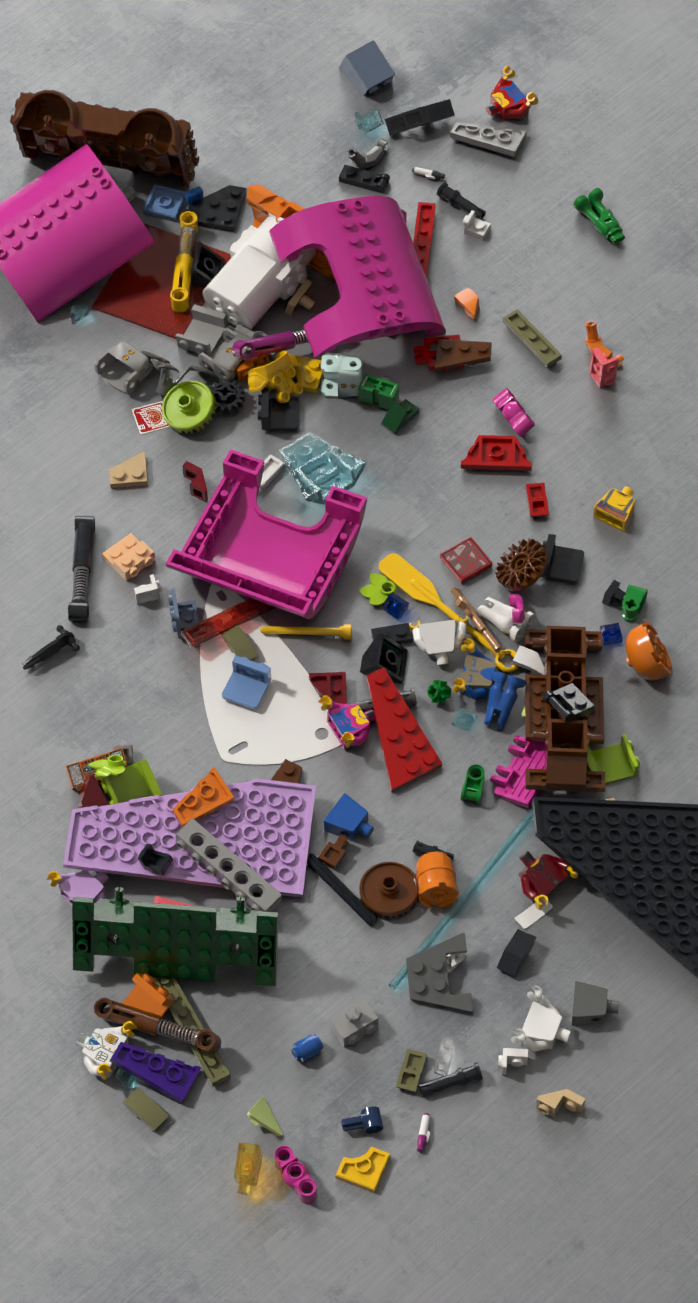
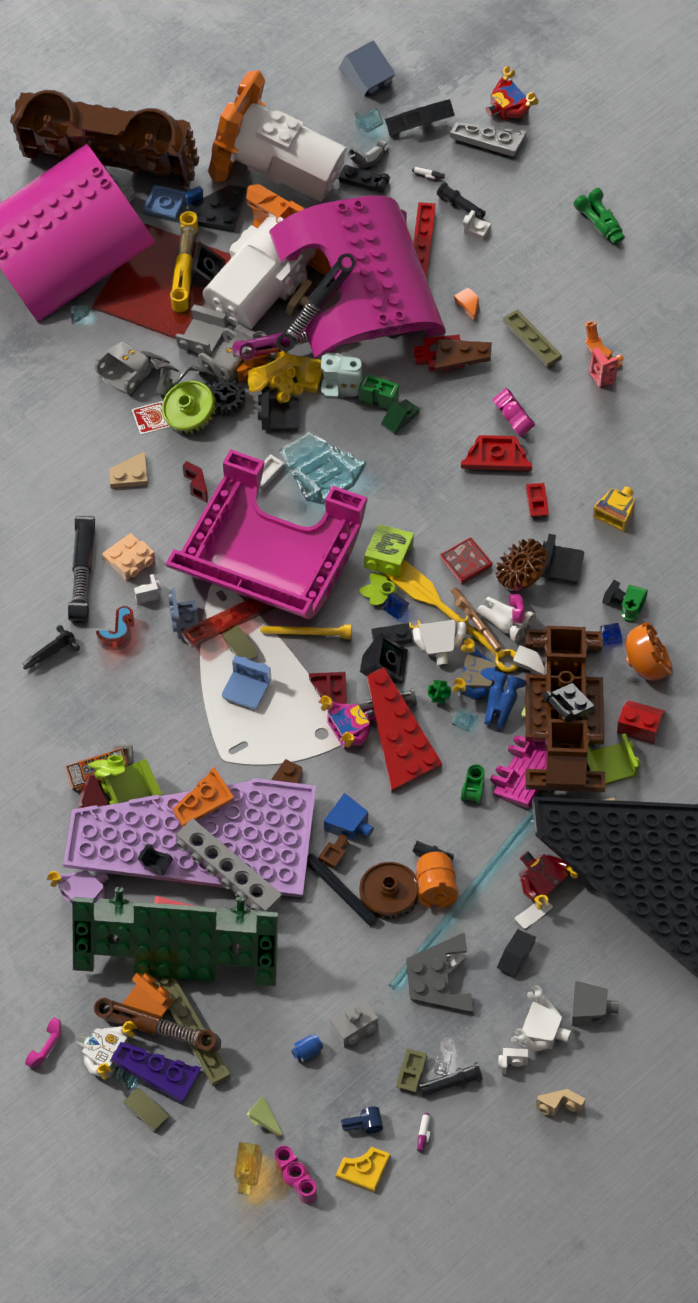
none -> dark pink bar [25,1017,61,1068]
none -> clear red animal [96,606,135,651]
none -> white piece [208,70,347,202]
none -> black piece [276,253,357,352]
none -> lime panel [364,524,414,577]
none -> red slope [617,700,665,744]

